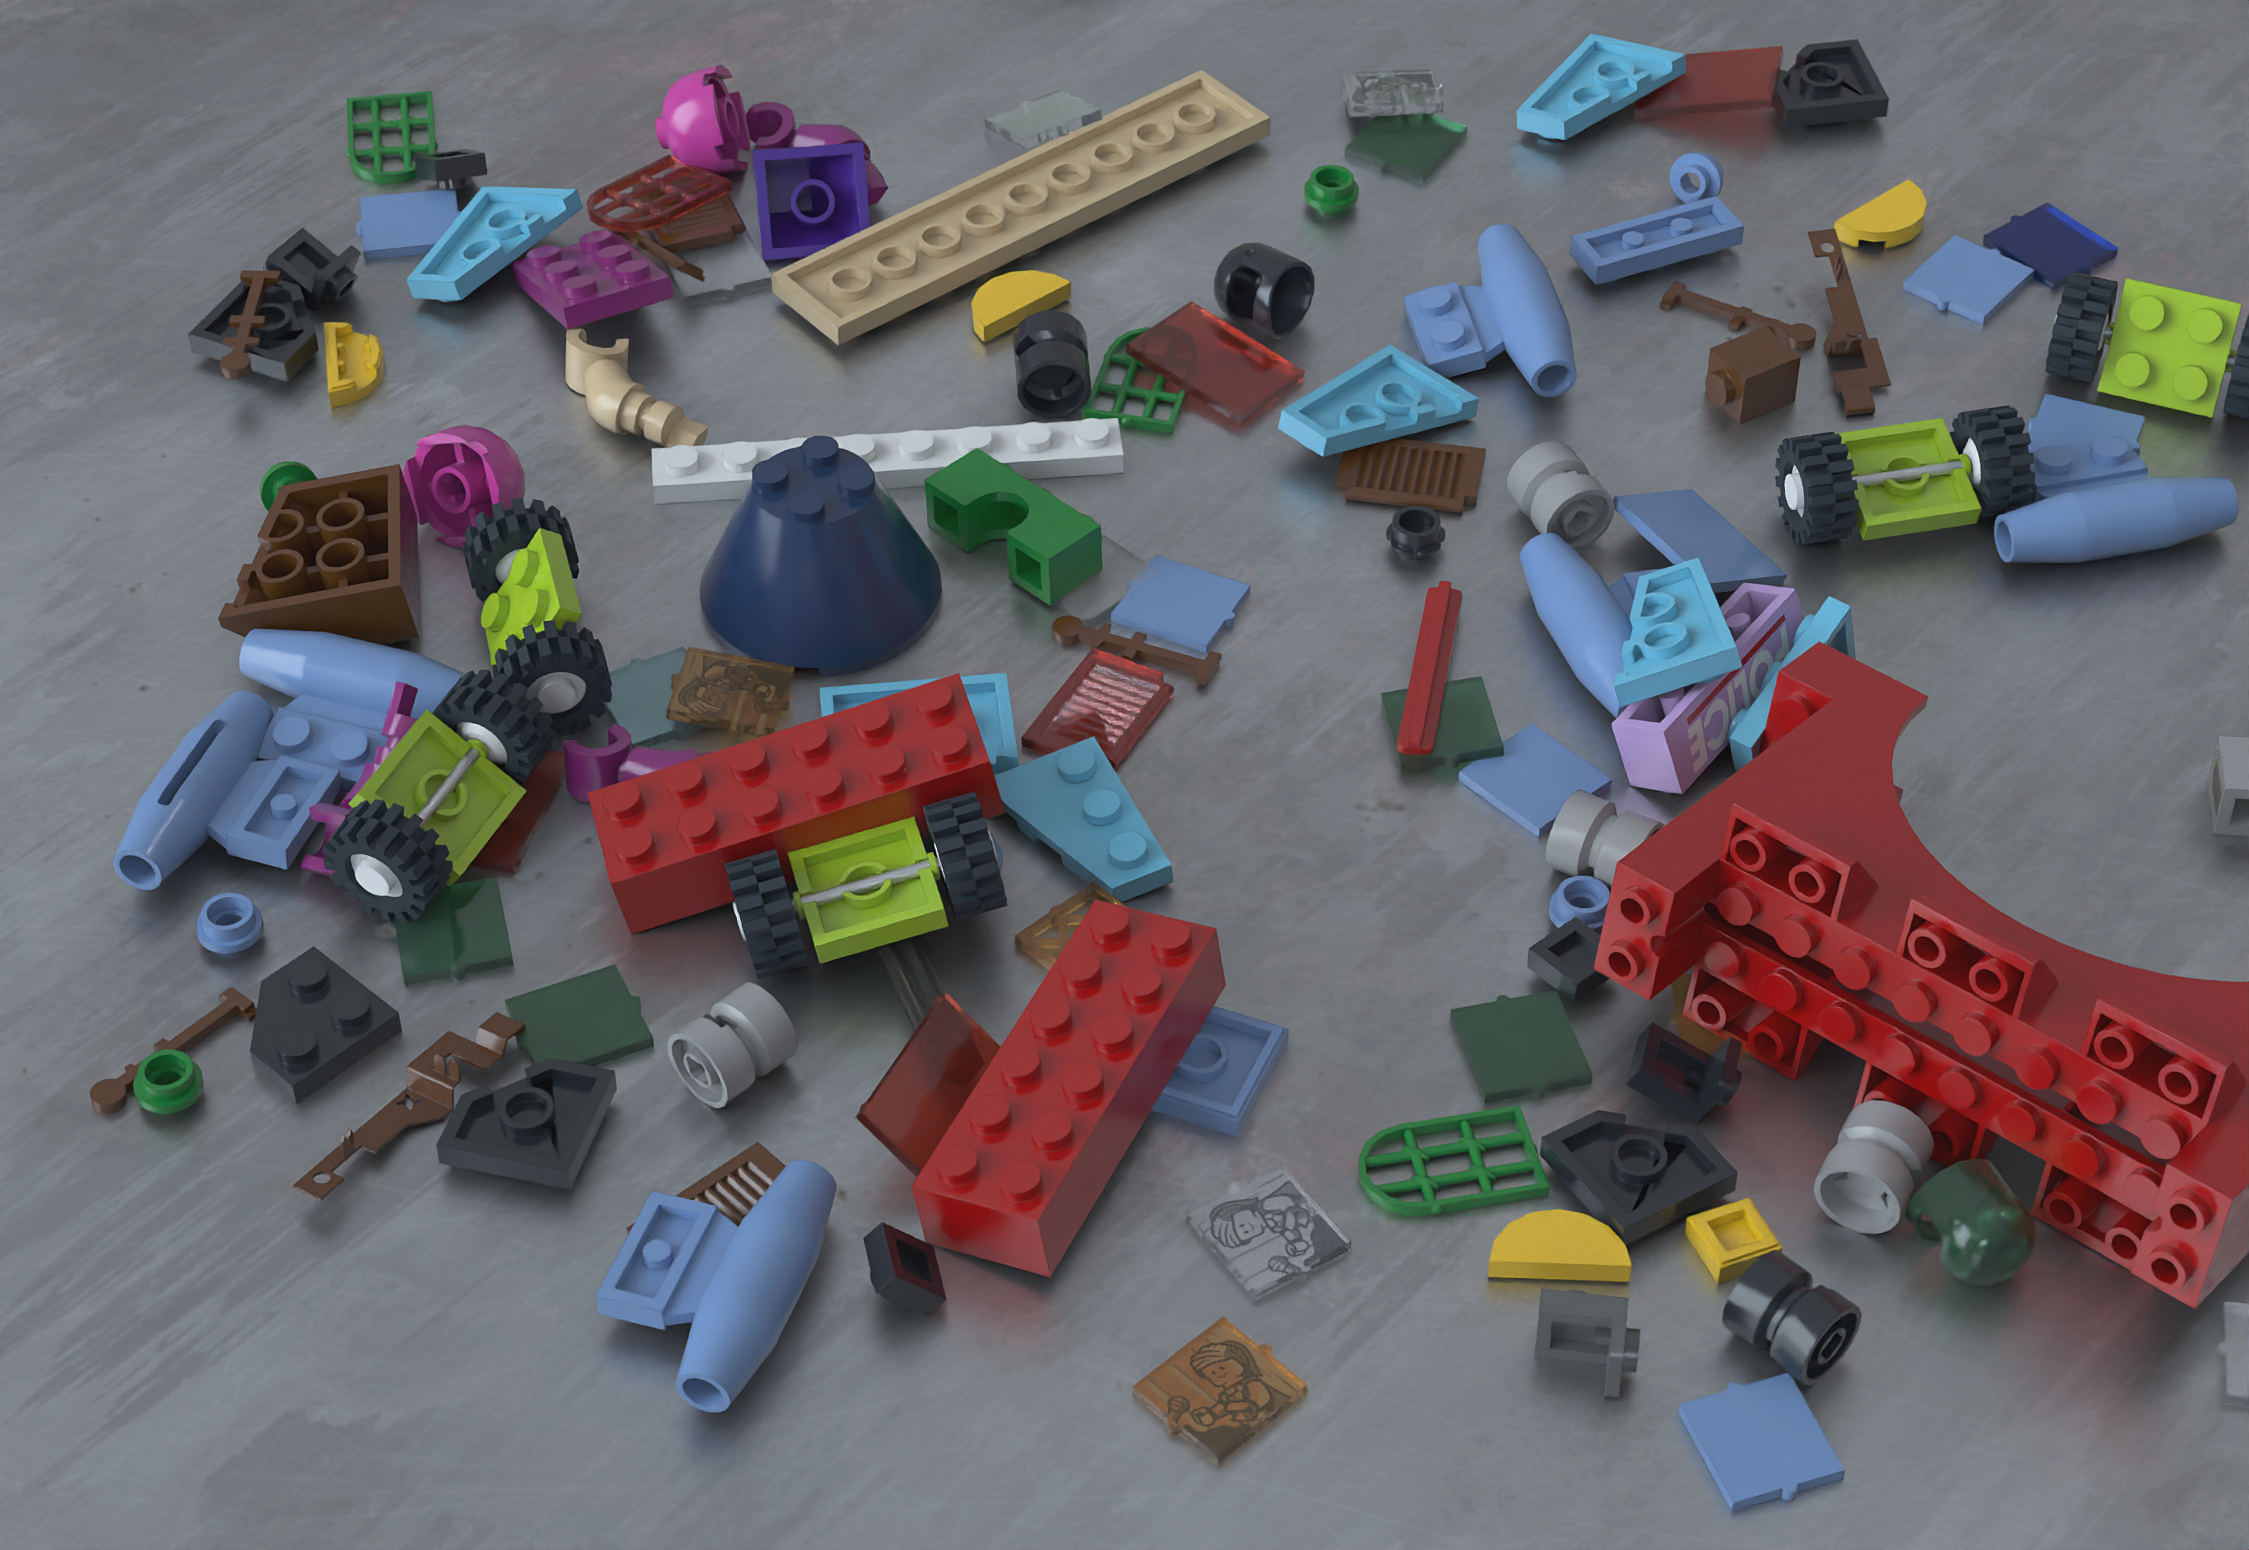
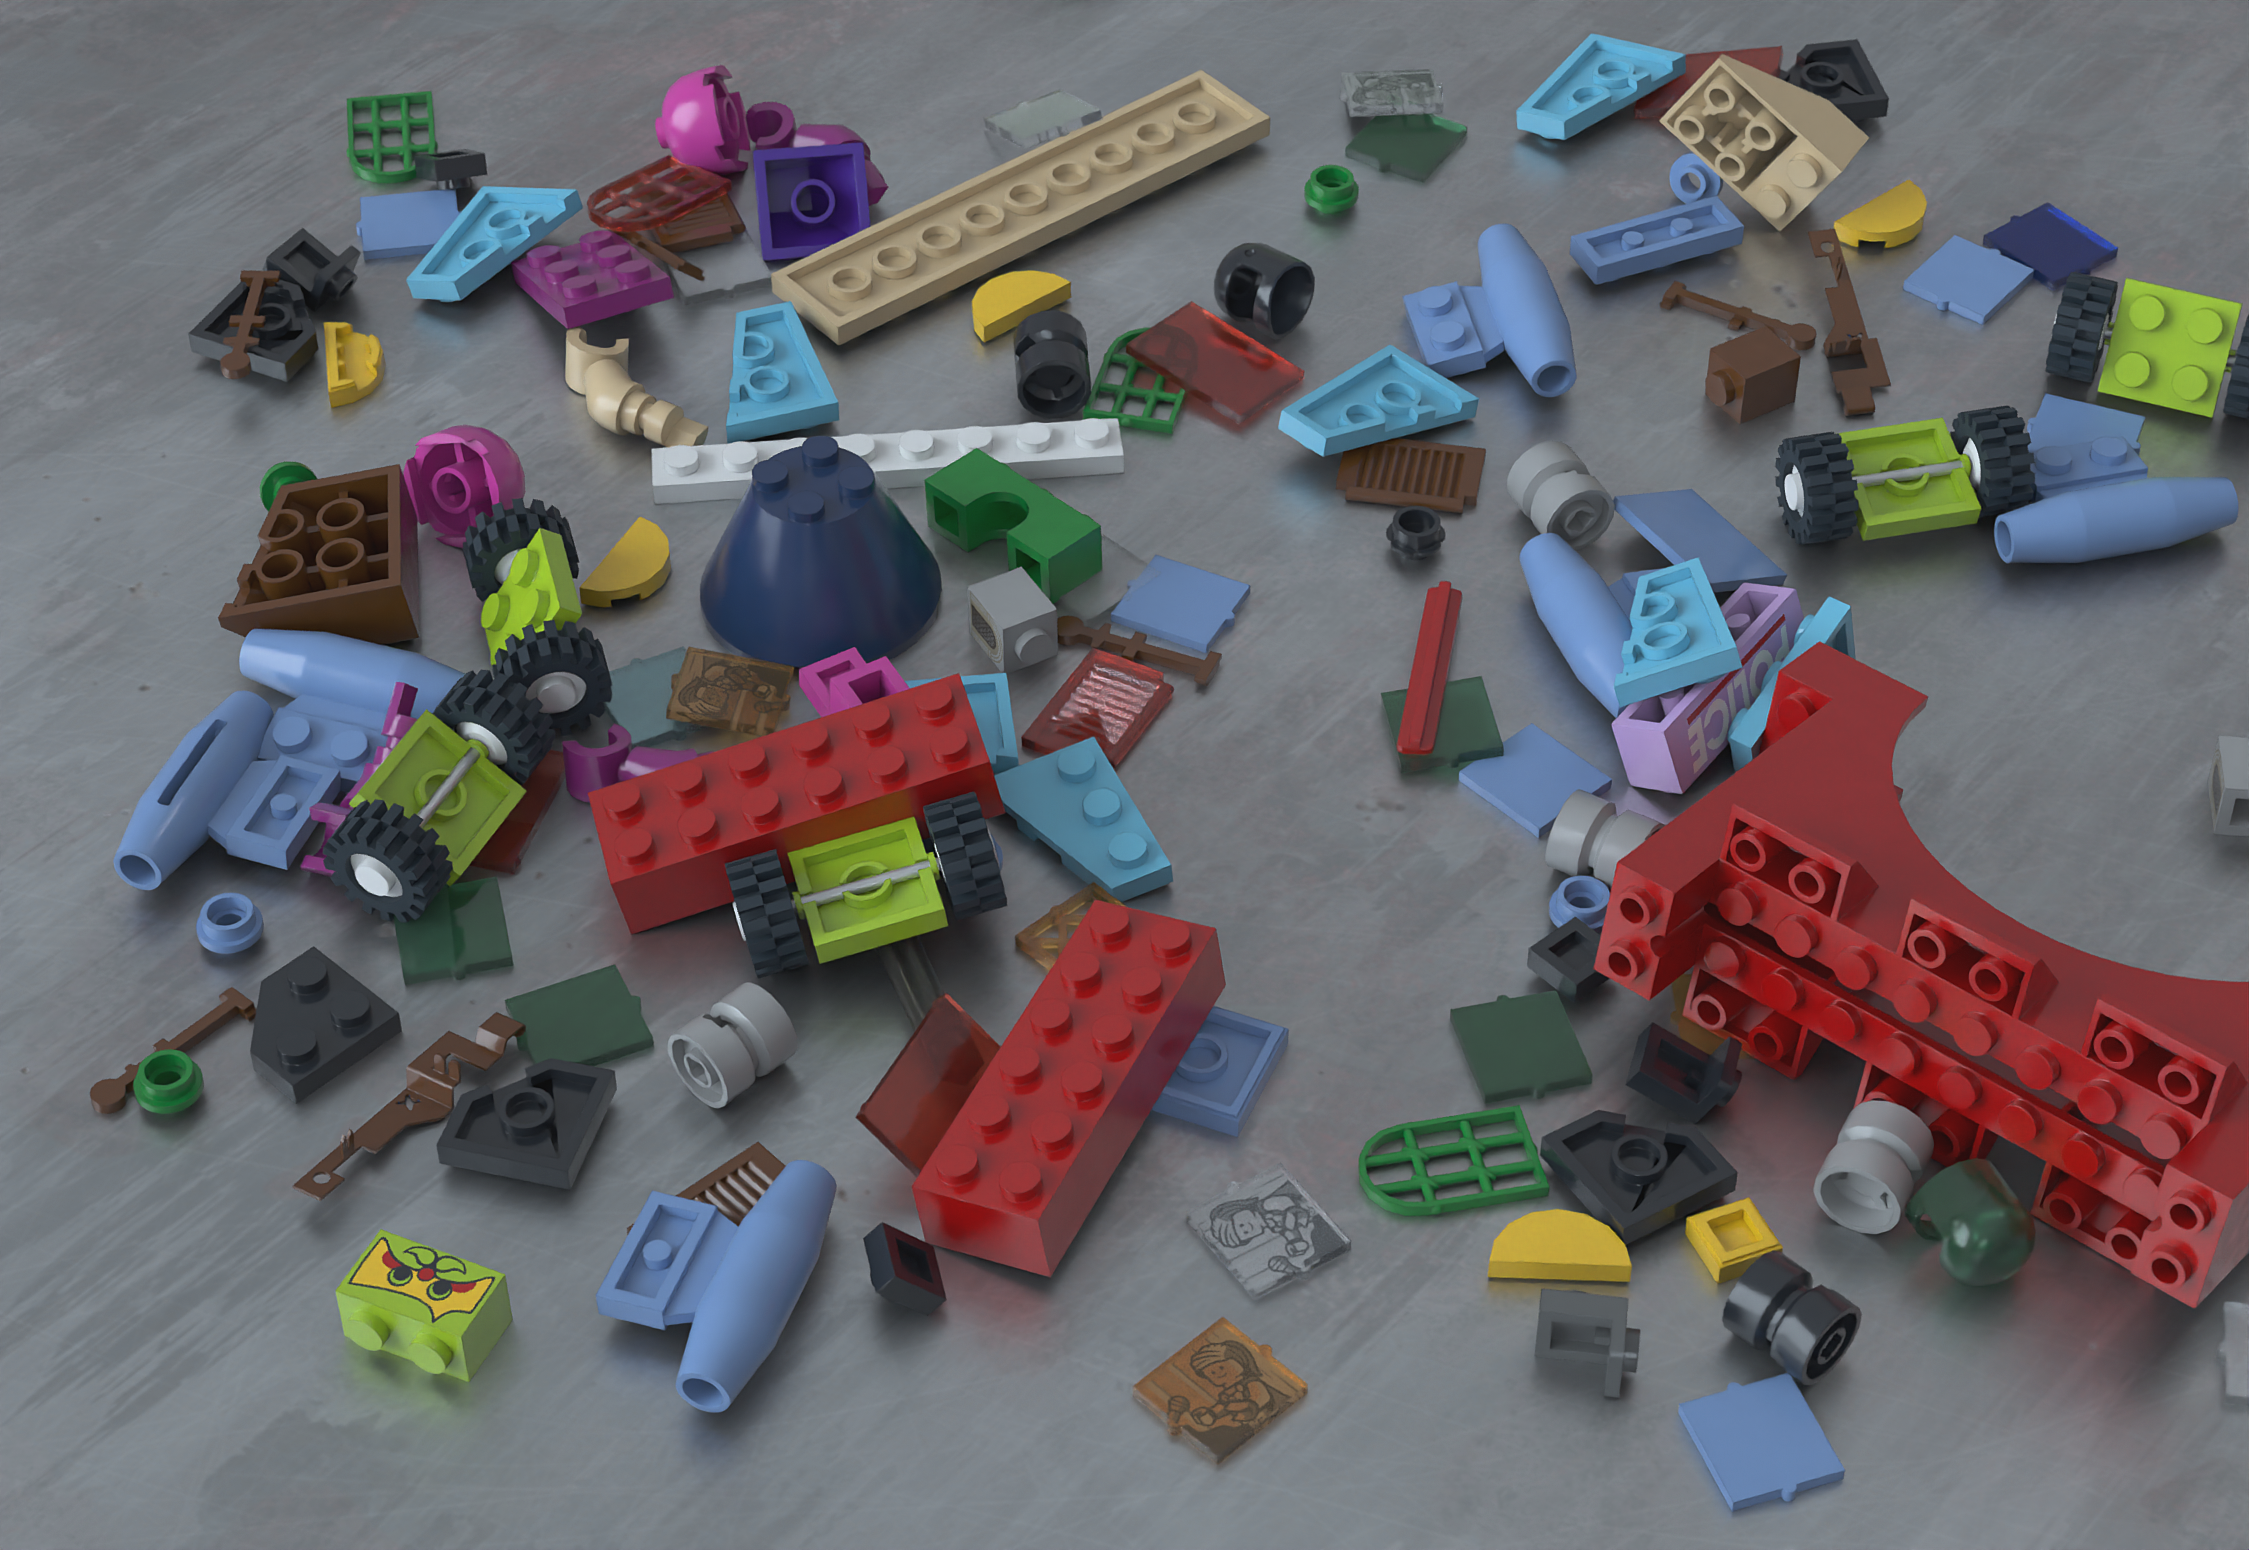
none -> lime brick [335,1229,513,1382]
none -> yellow tile [579,516,671,608]
none -> medium azure wing [726,301,839,444]
none -> dark pink slope [799,647,910,717]
none -> light grey brick [967,567,1058,674]
none -> tan slope [1659,54,1869,232]

